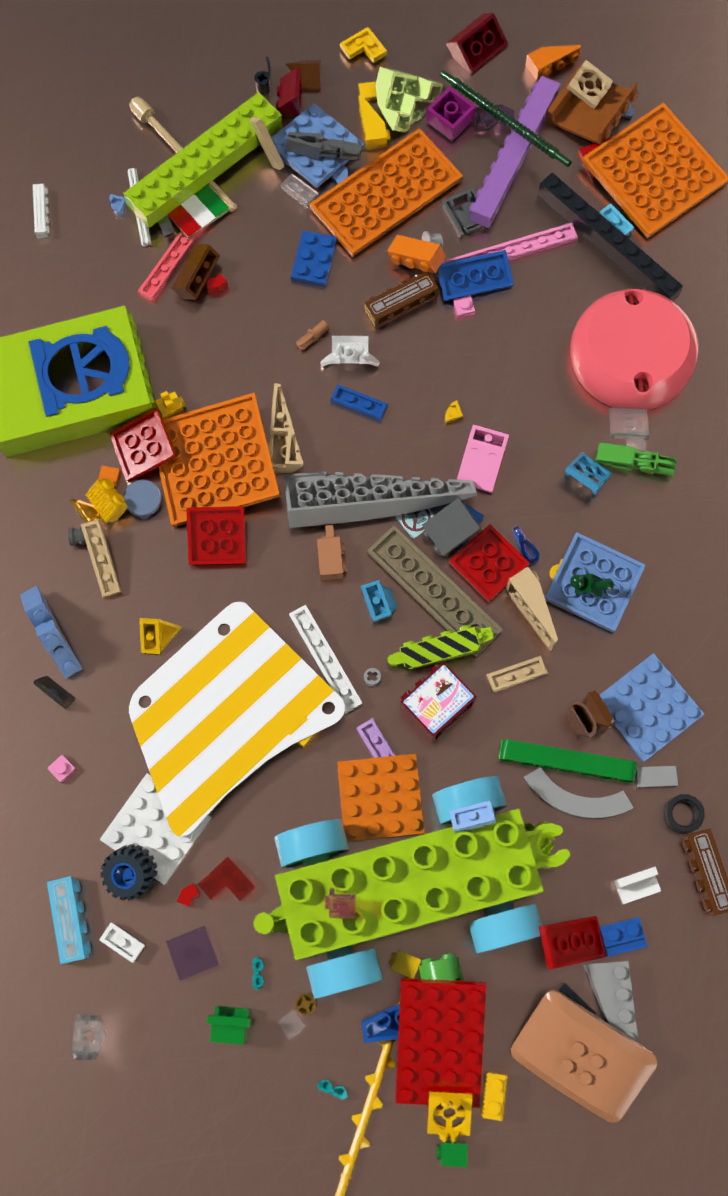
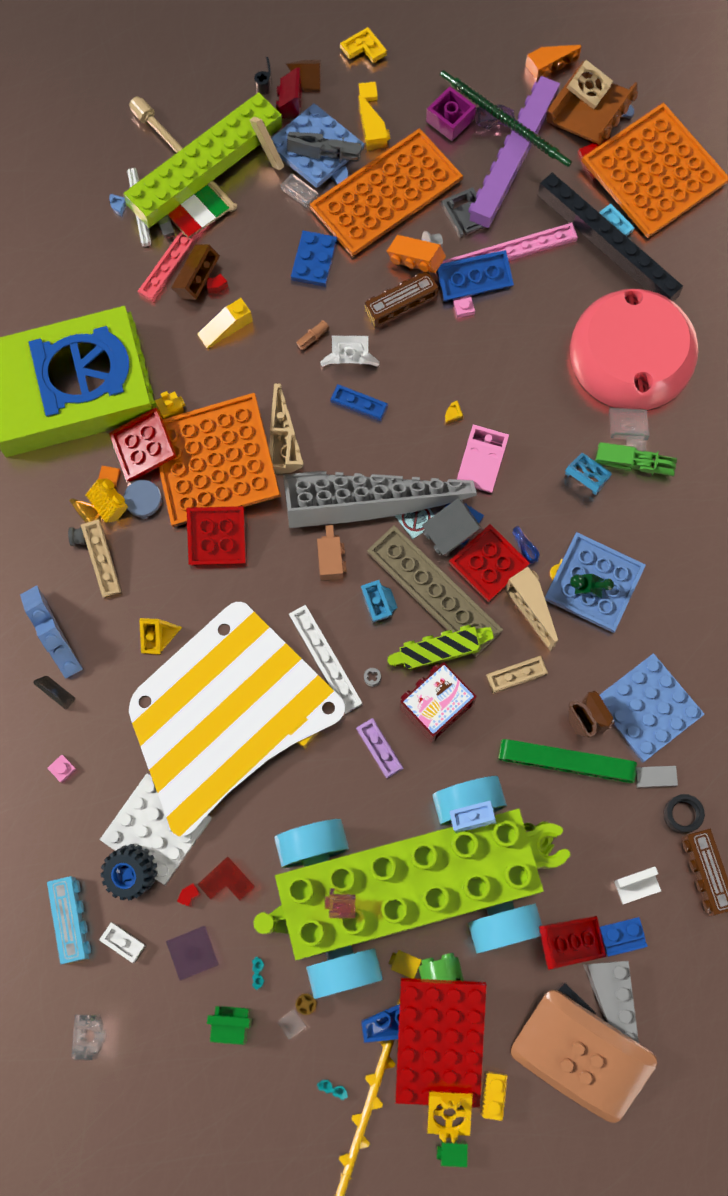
white piece [33,183,50,239] -> none
orange plate [337,754,425,842] -> none
yellowish green brick [376,67,444,133] -> none
dark red slope [446,13,508,74] -> none
light grey tile [523,767,634,819] -> none
none -> yellow slope [197,298,253,349]

